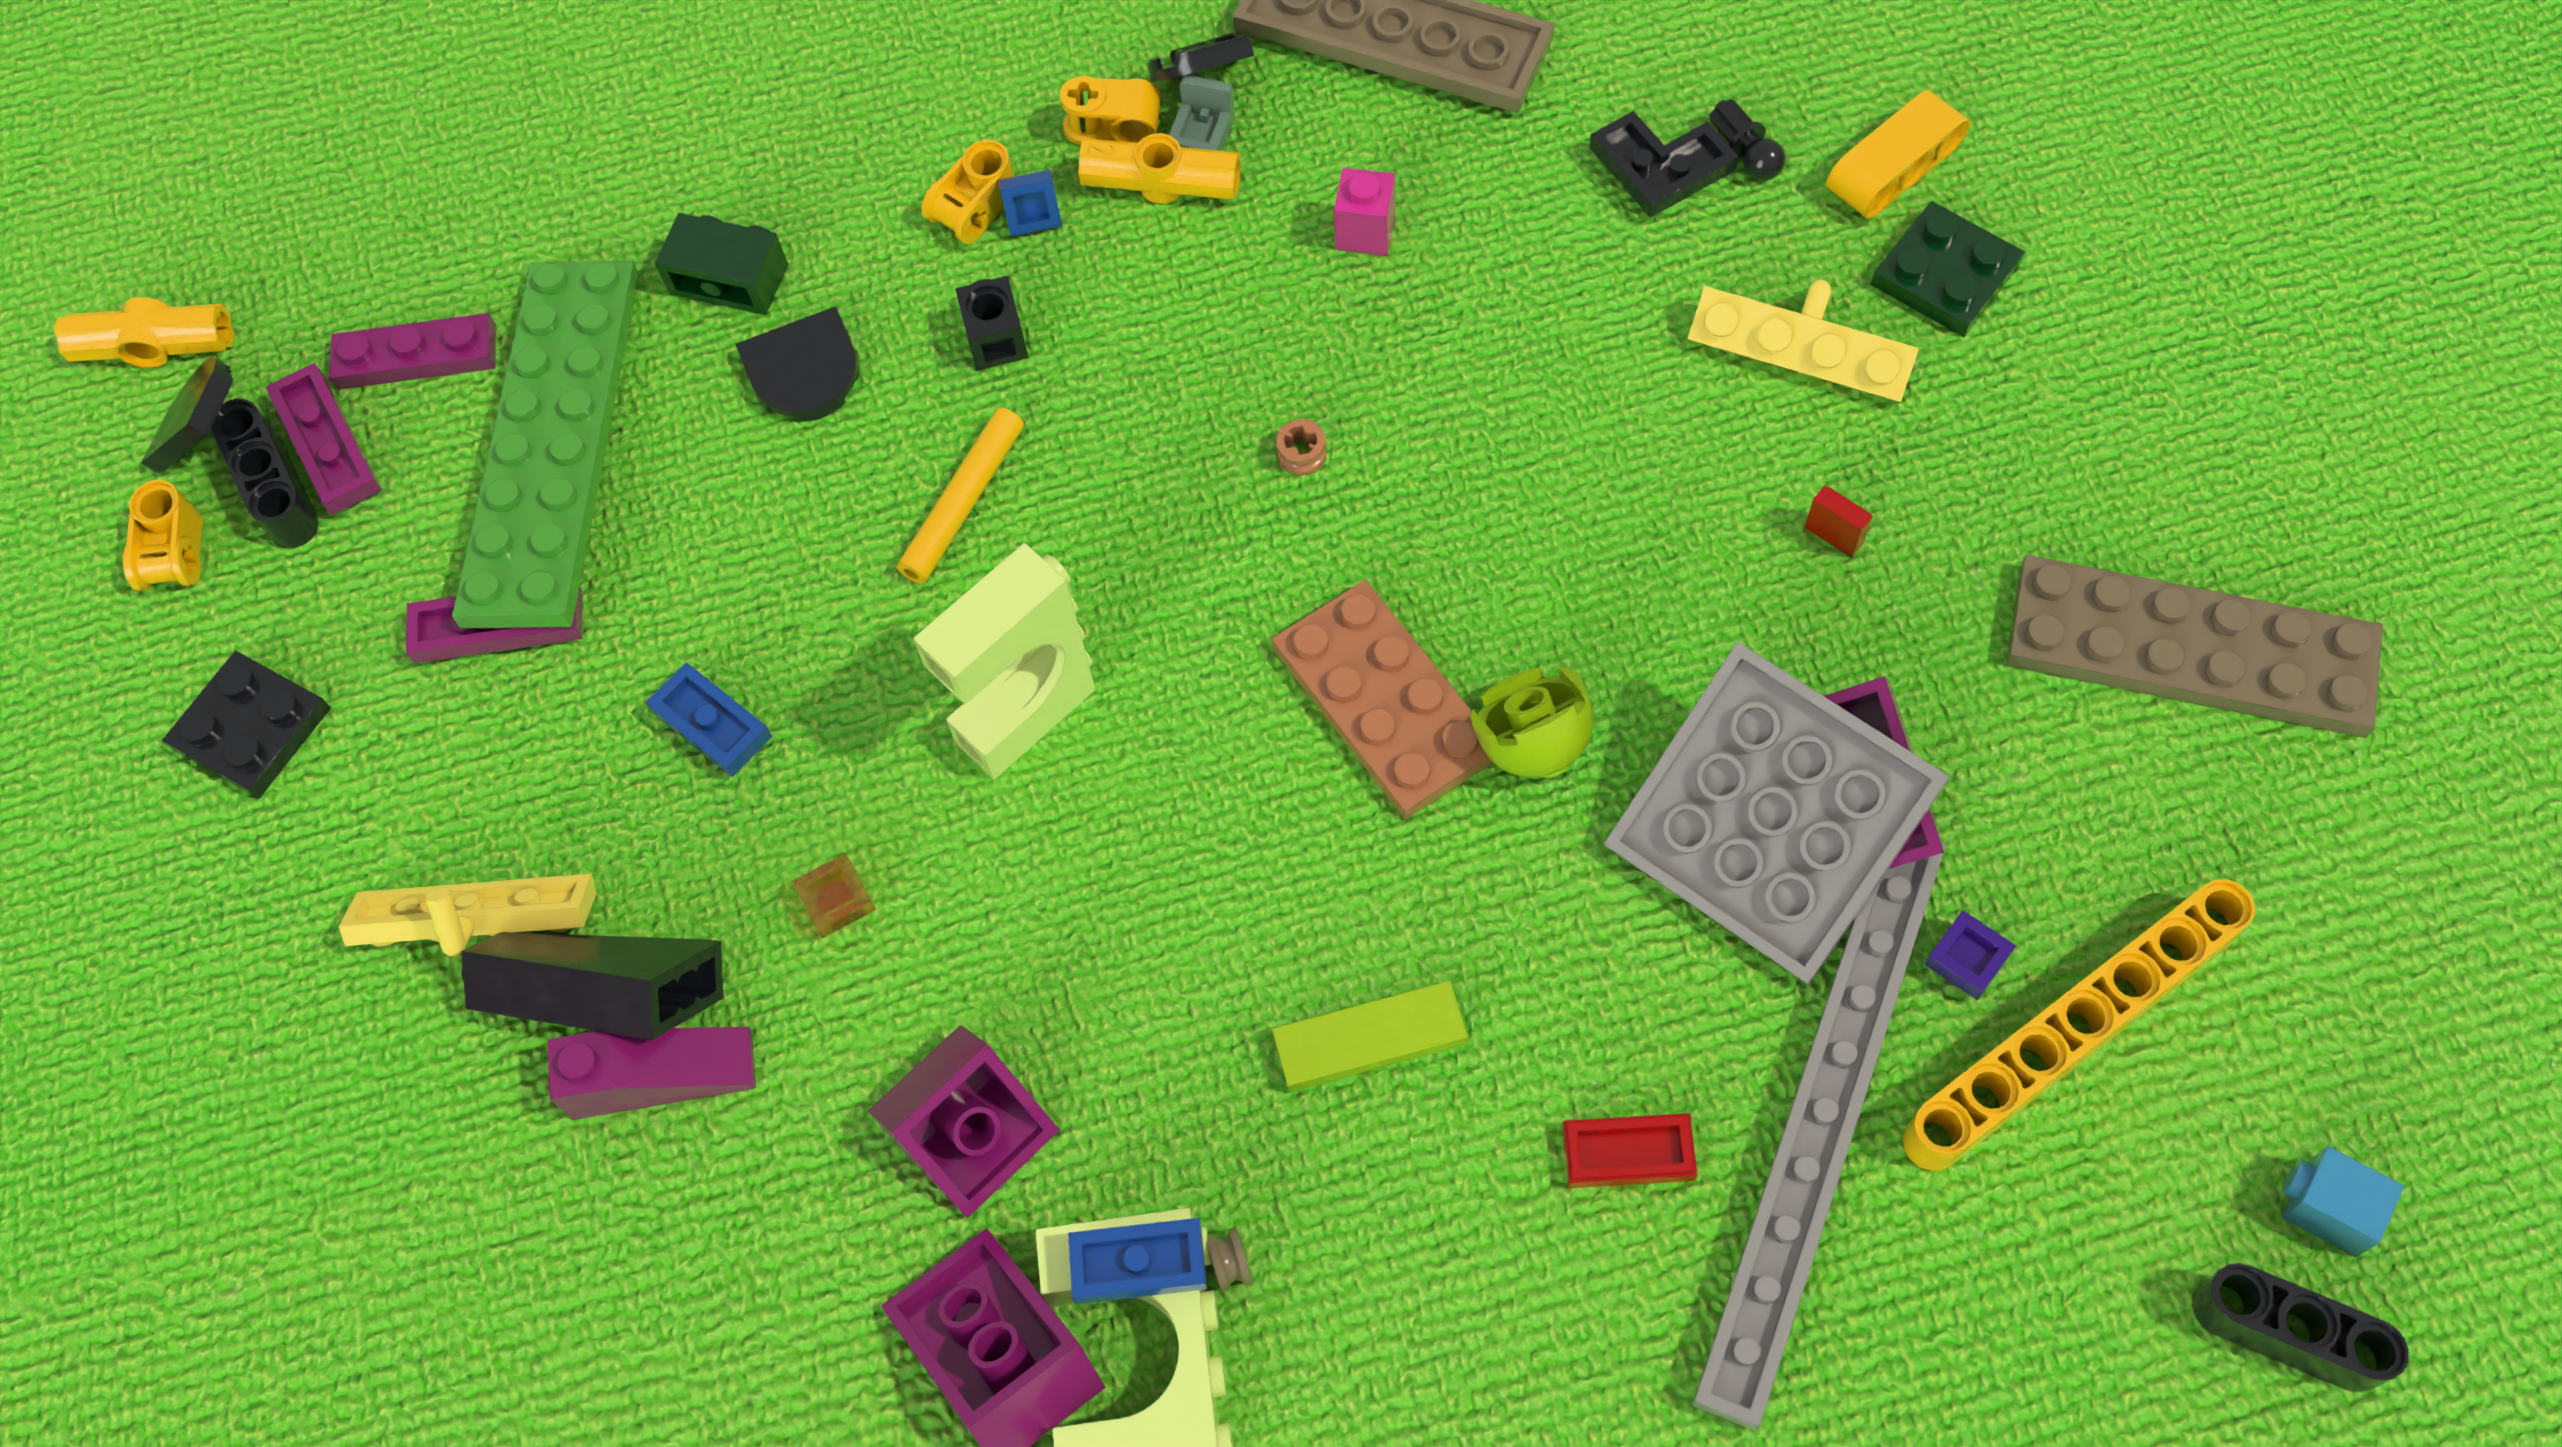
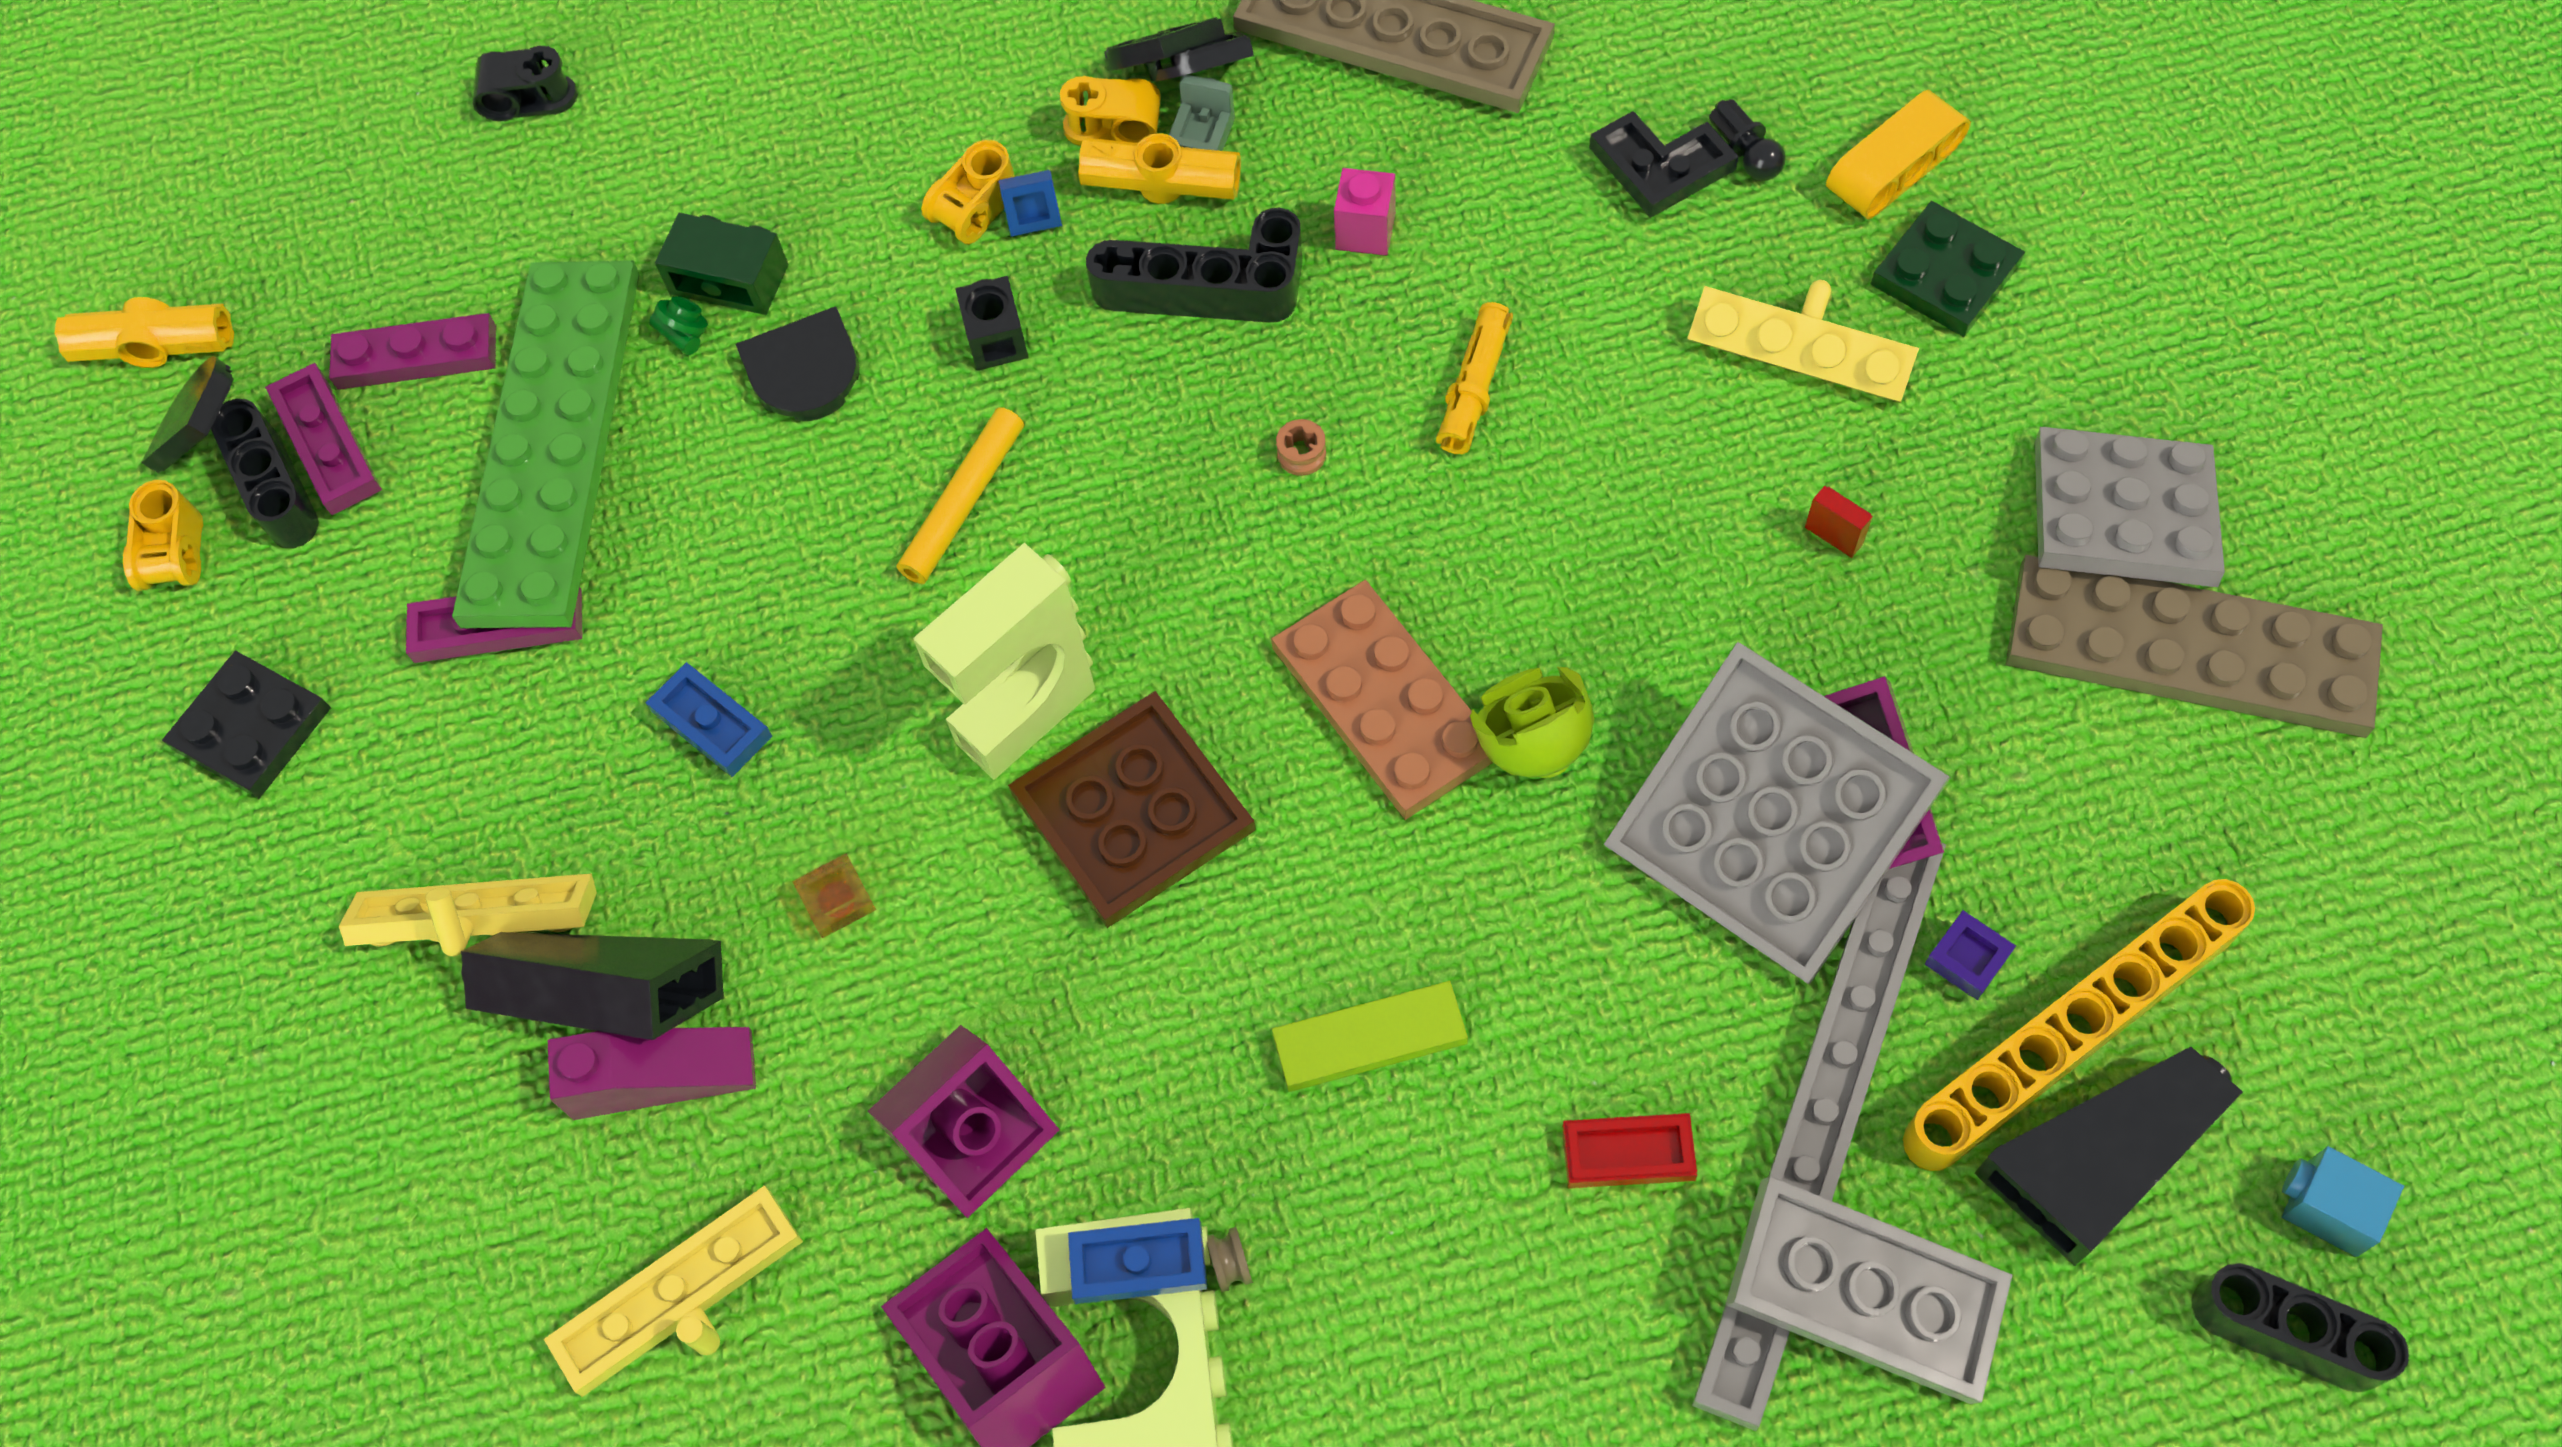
none -> black piece [473,46,578,121]
none -> light yellow plate [544,1185,803,1397]
none -> green plate [649,296,708,356]
none -> reddish brown plate [1008,691,1256,928]
none -> beam [1086,207,1303,323]
none -> black tile [1104,17,1226,71]
none -> yellow pin [1436,302,1513,454]
none -> light grey plate [1725,1176,2012,1404]
none -> black slope [1974,1047,2243,1266]
none -> light grey plate [2035,426,2225,587]

